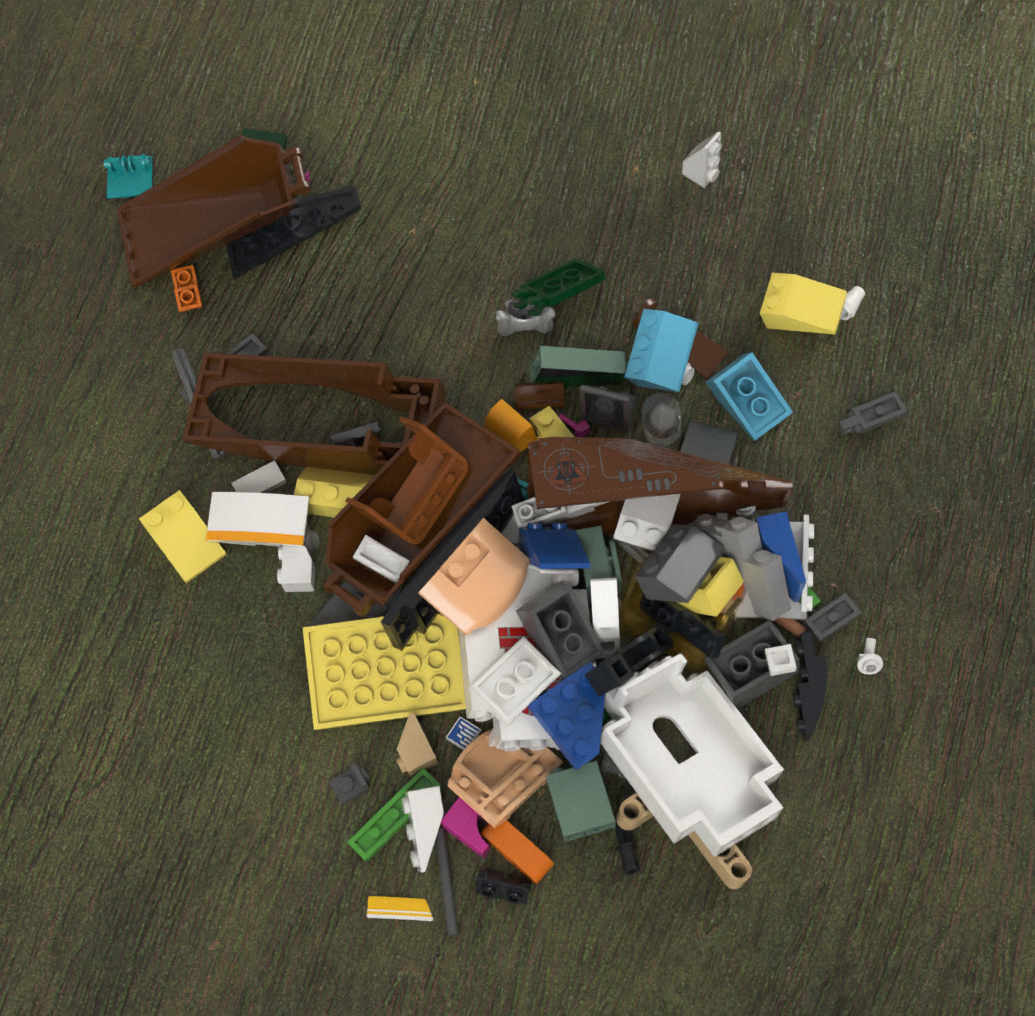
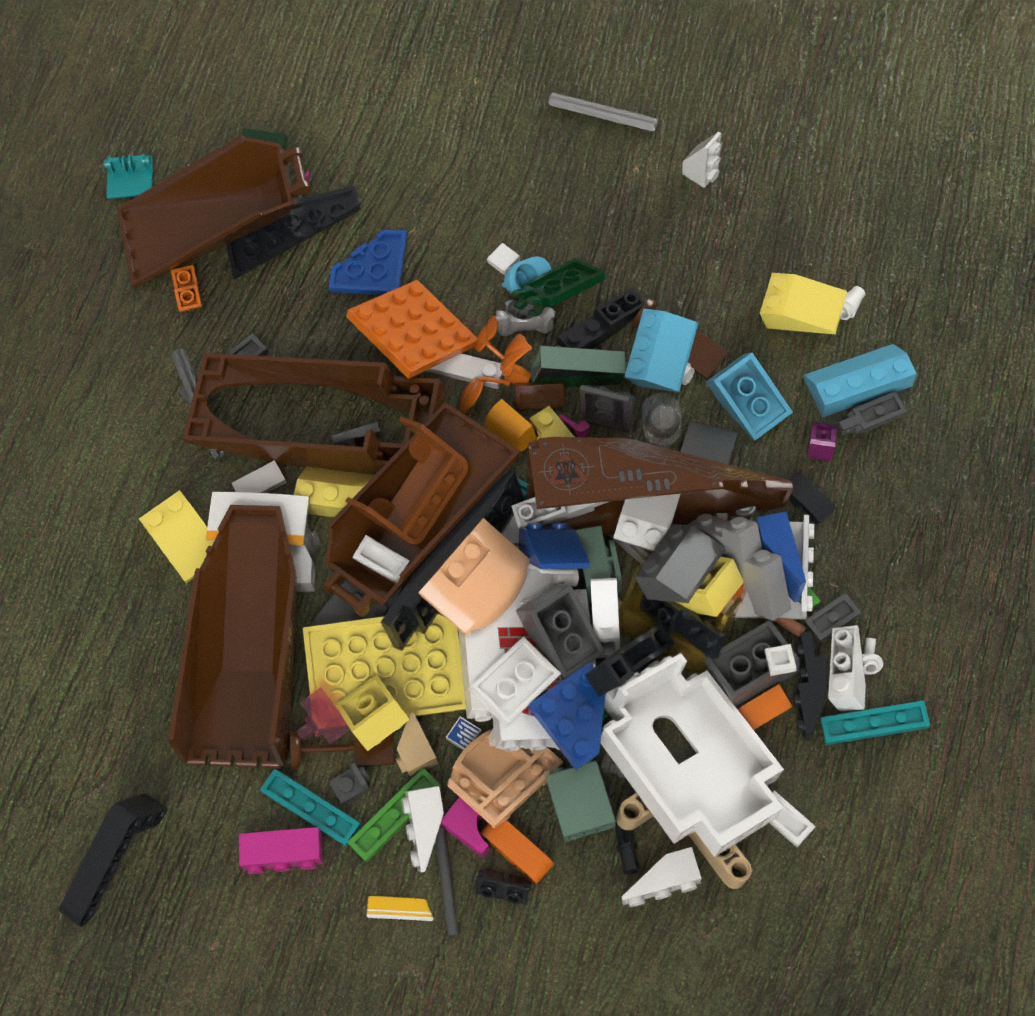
none -> black beam [59,793,167,927]
none -> reddish brown windscreen [168,505,297,769]
none -> dark pink brick [239,827,323,874]
none -> teal plate [260,768,361,848]
none -> reddish brown piece [290,732,395,769]
none -> clear pink hinge [296,687,351,745]
none -> blue plate [329,229,407,295]
none -> light yellow slope [335,674,410,751]
none -> orange plate [346,280,478,379]
none -> white plate [426,354,503,389]
none -> orange plant [459,315,532,415]
none -> white tile [487,243,520,275]
none -> medium azure piece [501,256,552,299]
none -> light grey axle [549,92,658,131]
none -> black slope [556,288,646,349]
none -> white slope [622,847,701,907]
none -> orange slope [737,684,793,730]
none -> white tile [770,790,815,847]
none -> black slope [789,473,836,525]
none -> medium azure slope [803,344,917,418]
none -> magenta slope [807,422,837,461]
none -> teal plate [820,700,930,745]
none -> white slope [828,625,866,712]

